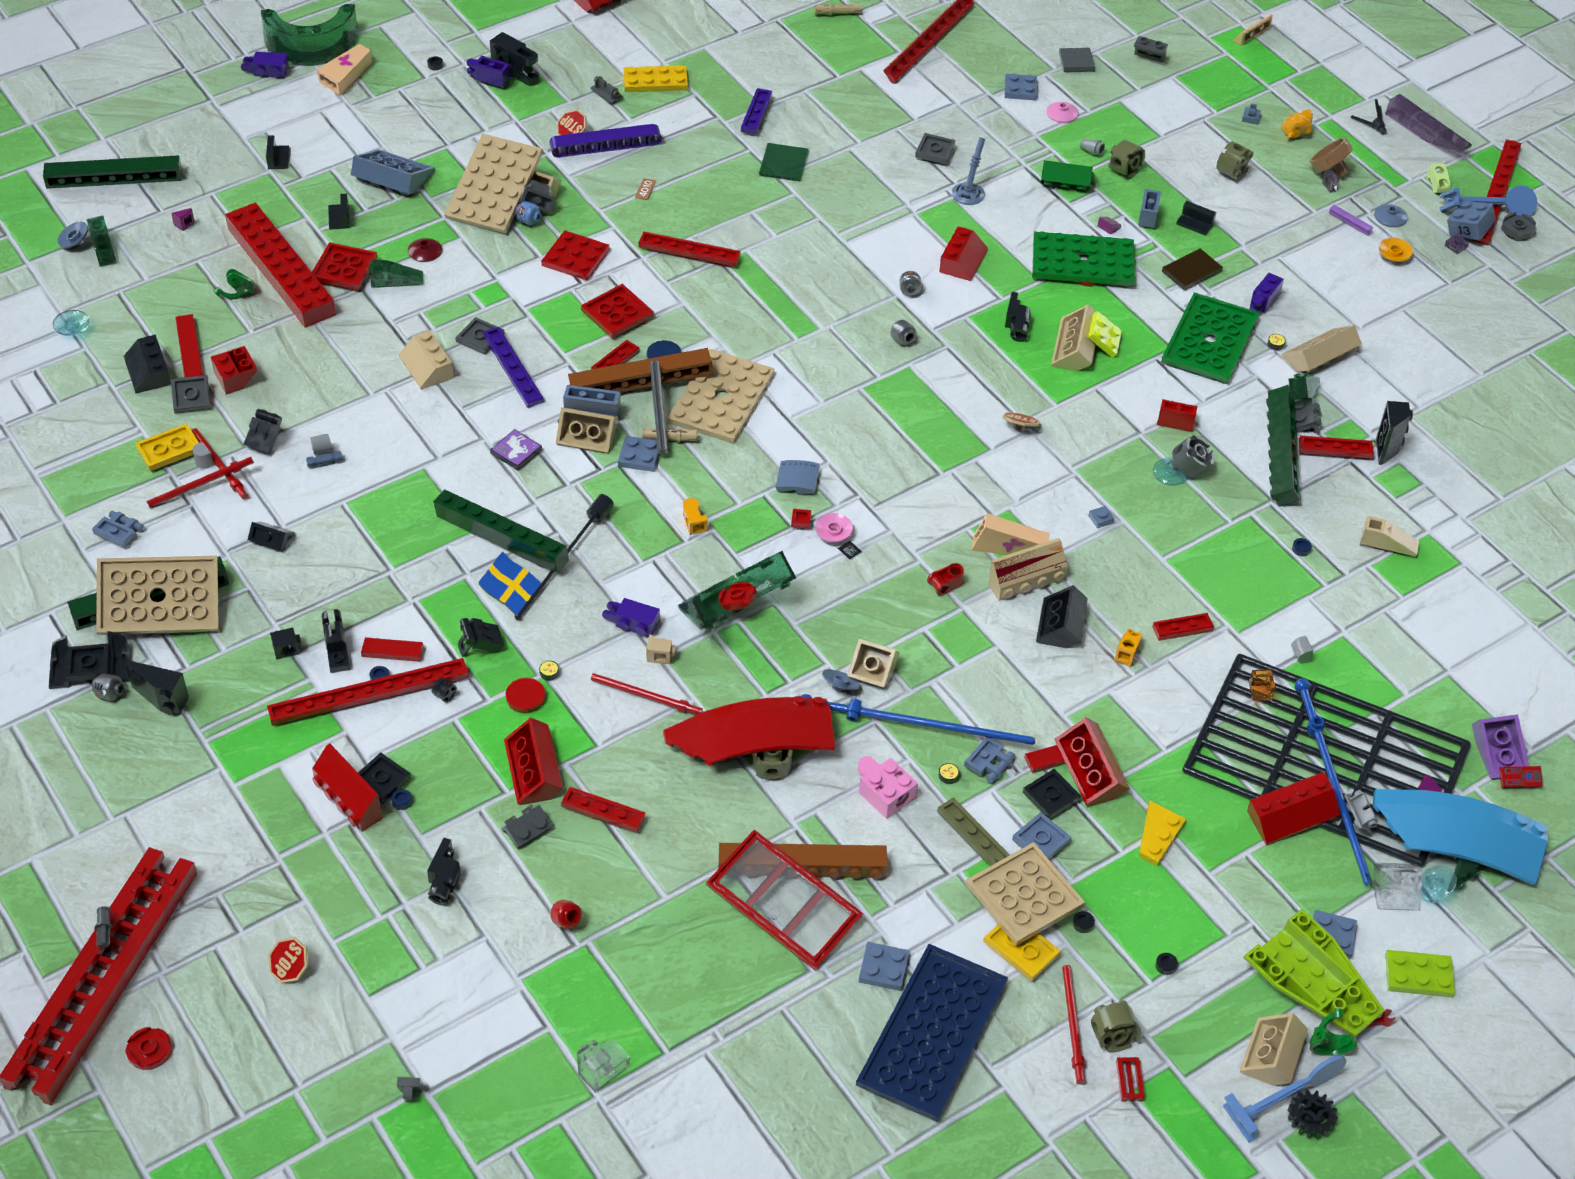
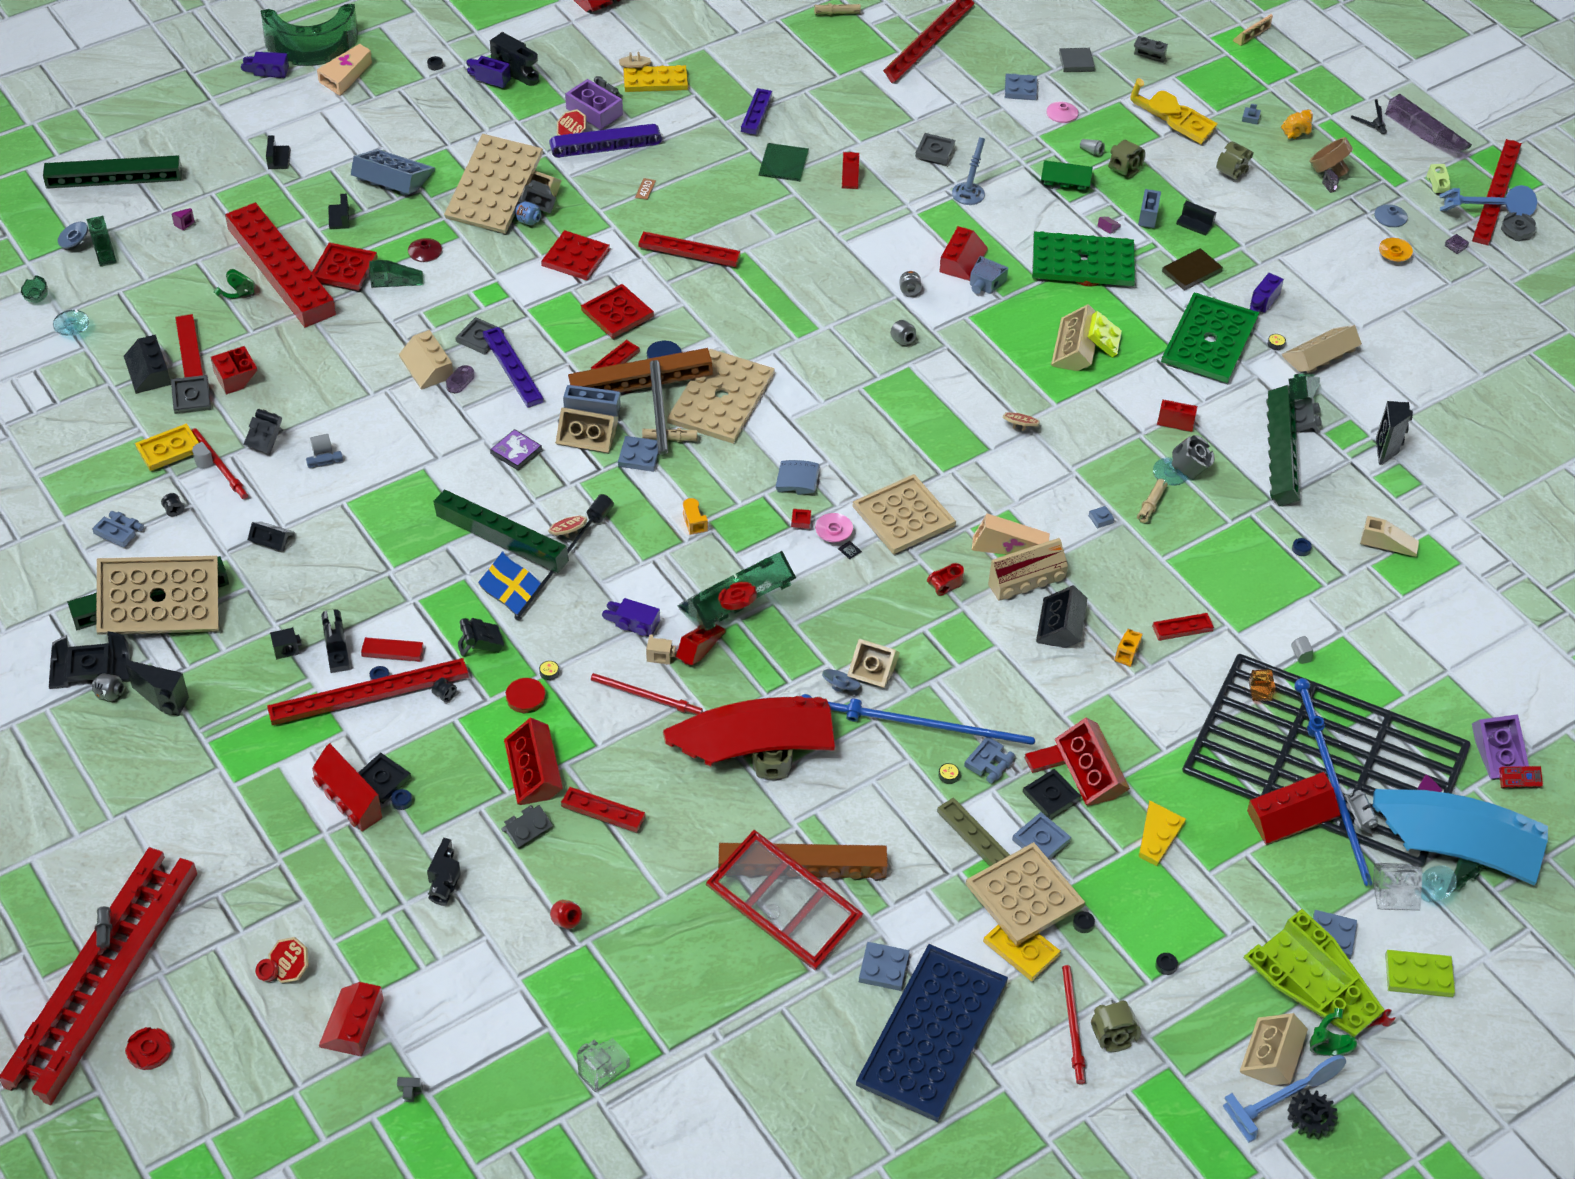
red bar [146,457,254,508] -> none
bright pink brick [858,756,918,819] -> none
black plate [1005,292,1031,342] -> none
red tile [1116,1057,1145,1102] -> none
red plate [1299,435,1374,459] -> none
medium lavender axle [1329,205,1373,235] -> none
sand blue brick [1447,200,1495,240] -> none
none -> clear green hair [21,275,48,303]
none -> black wheel [161,493,184,517]
none -> red tile [255,959,279,982]
none -> red slope [319,982,384,1057]
none -> clear purple plate [446,365,474,394]
none -> piece [548,515,587,538]
none -> medium lavender brick [565,79,623,130]
none -> tan piece [619,52,651,68]
none -> red slope [676,621,726,665]
none -> red slope [842,152,860,189]
none -> tan plate [852,474,956,555]
none -> sand blue torso [970,256,1008,294]
none -> yellow plate [1130,78,1218,144]
none -> tan pin [1137,479,1168,523]

